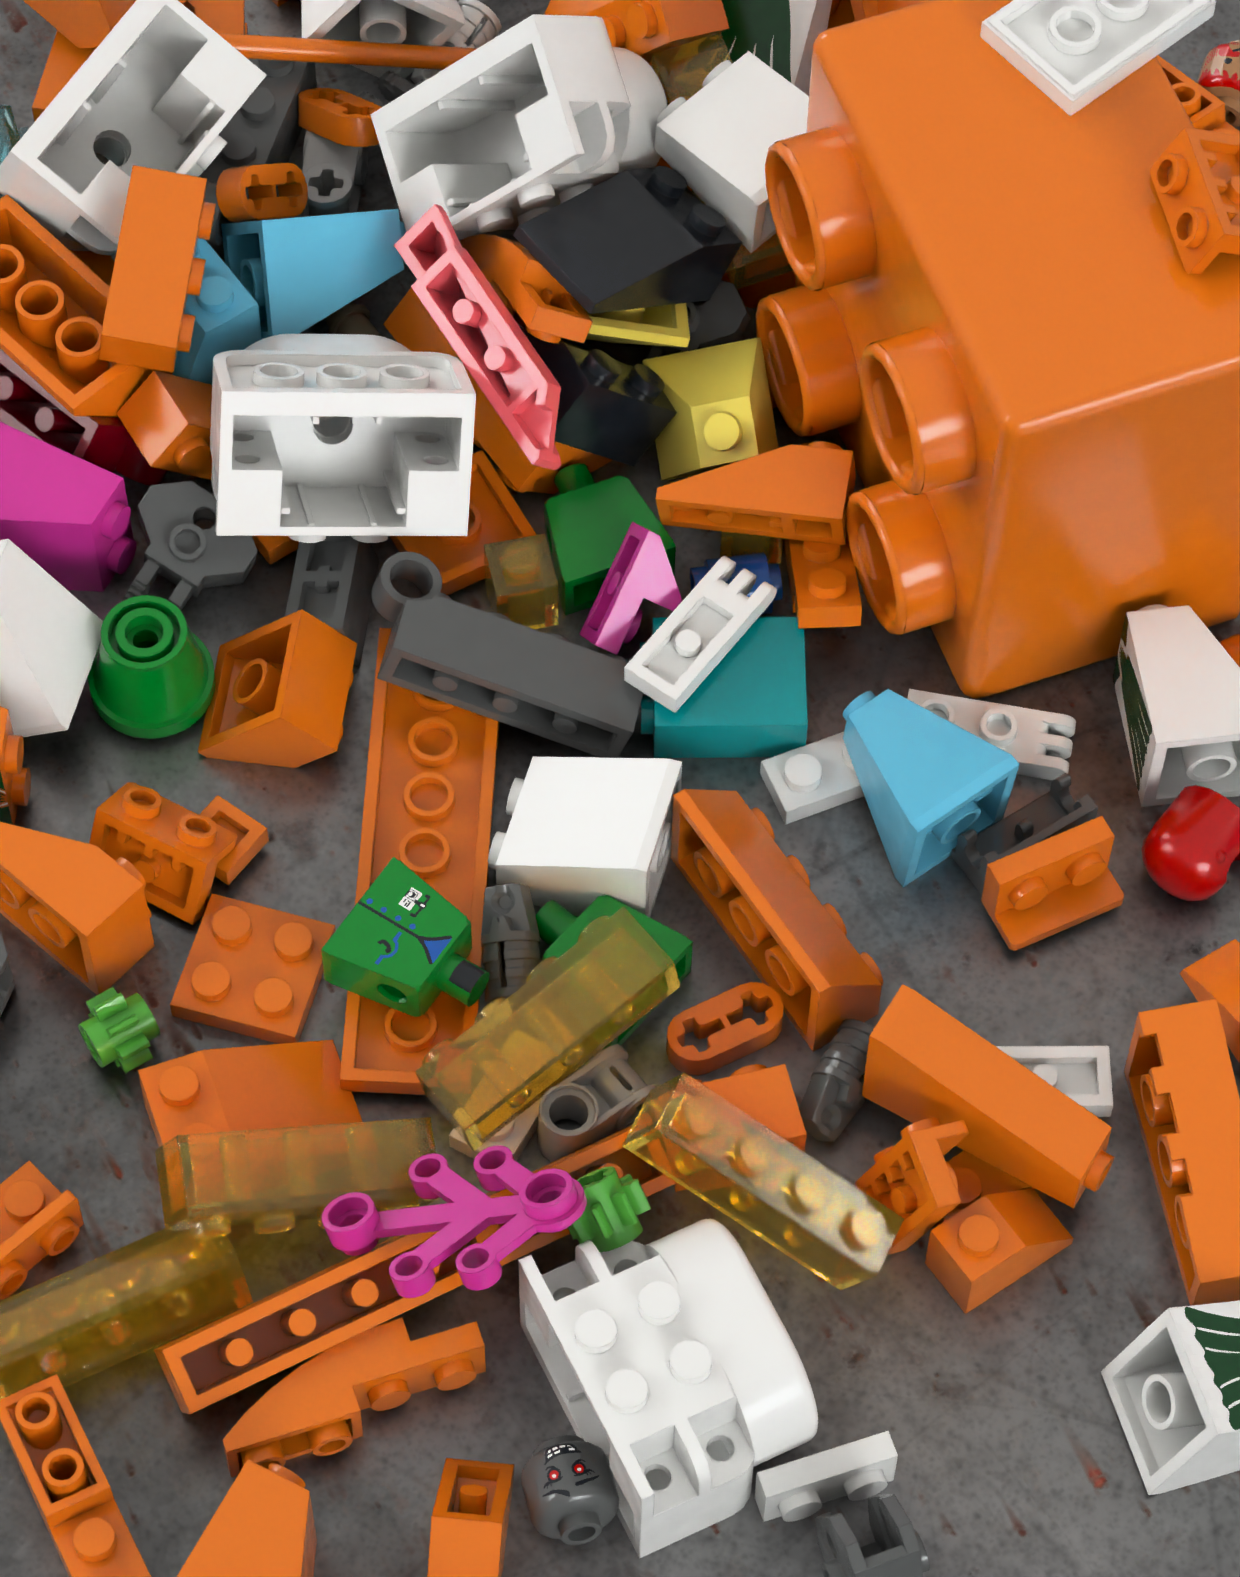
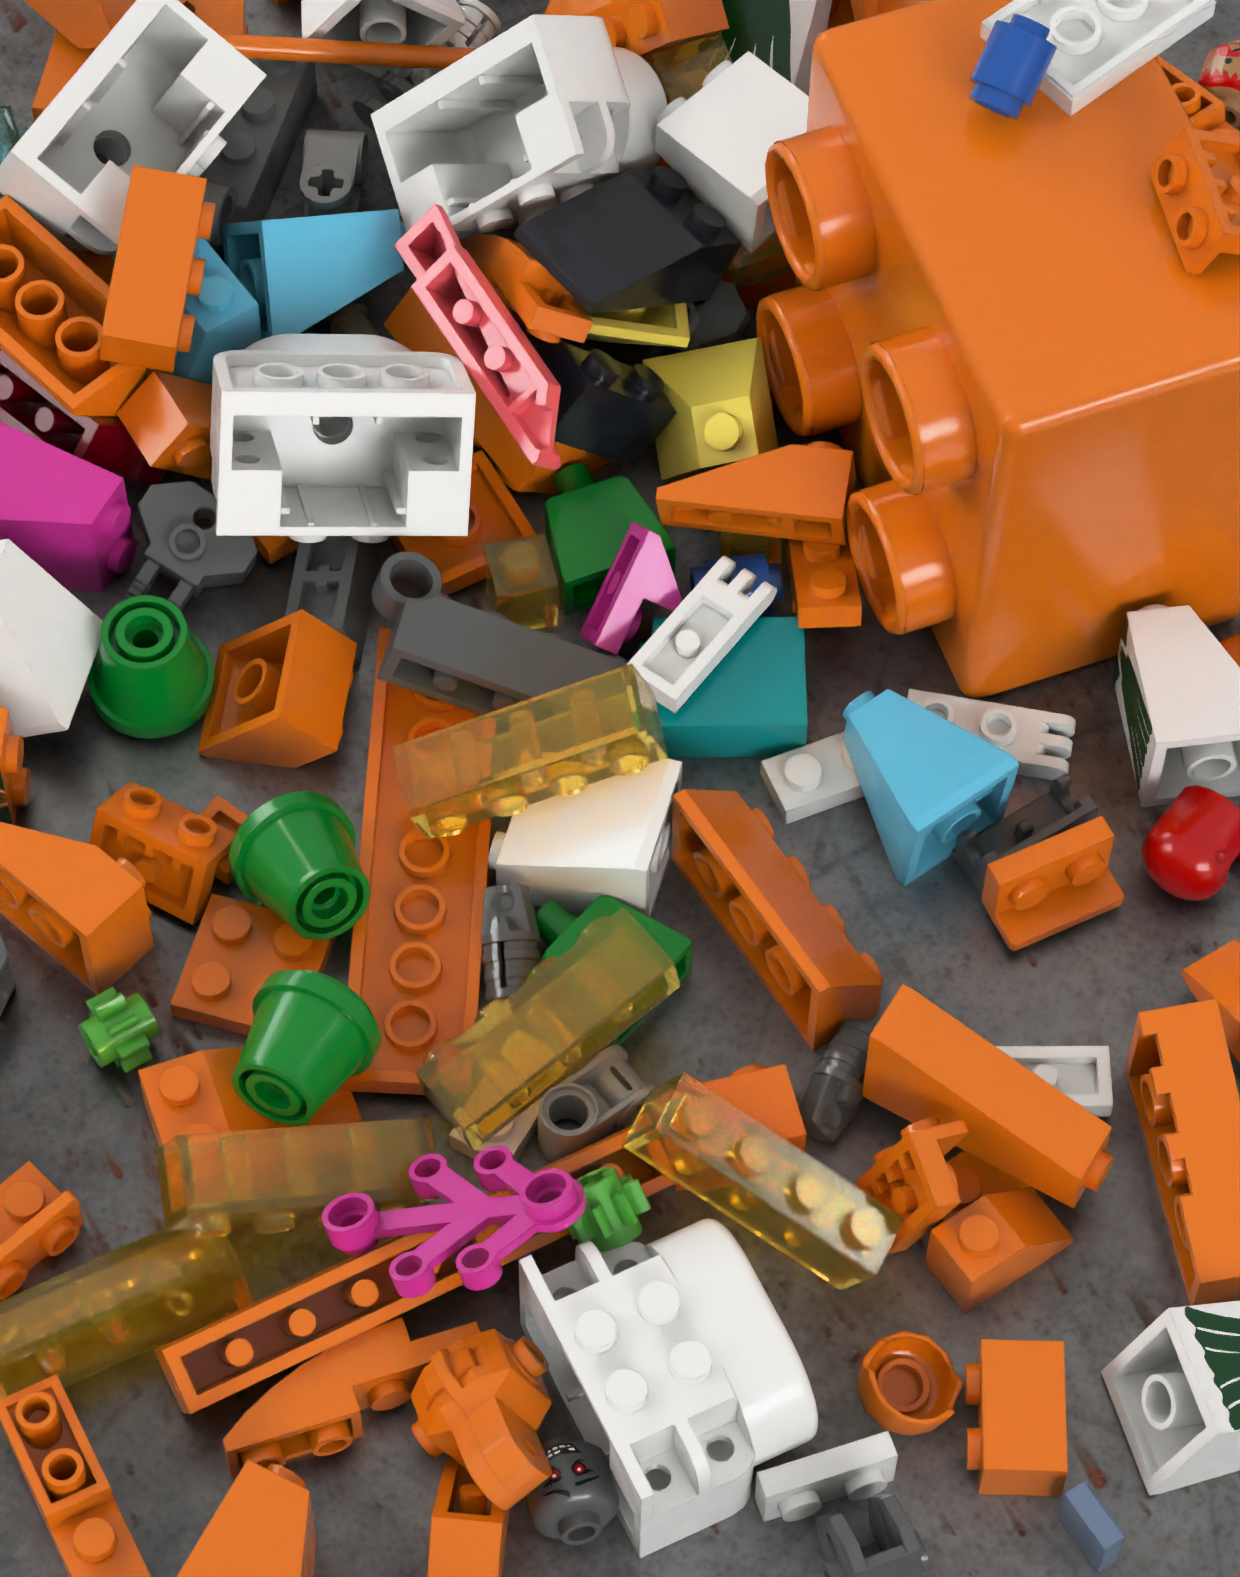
orange beam [216,163,308,222] -> none
orange beam [298,88,382,147] -> none
green torso [321,857,490,1017] -> none
orange beam [666,982,784,1076] -> none
none -> green piece [228,791,370,940]
none -> green piece [232,970,381,1126]
none -> clear yellow brick [393,663,668,839]
none -> orange piece [410,1328,552,1511]
none -> orange hair [856,1330,962,1436]
none -> orange brick [964,1339,1068,1496]
none -> blue brick [969,14,1057,120]
none -> sand blue tile [1057,1481,1125,1574]

